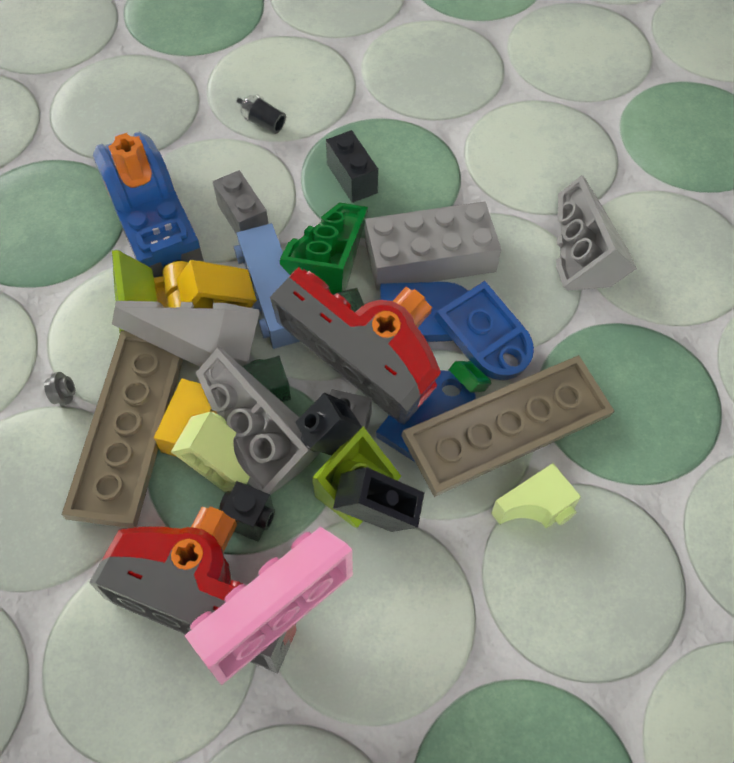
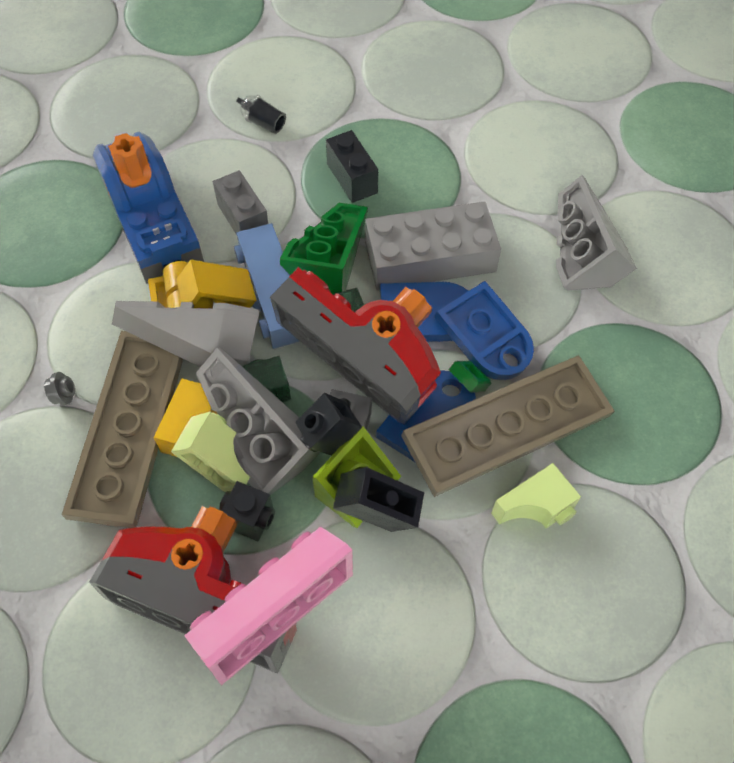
lime slope [112,250,157,334] -> none

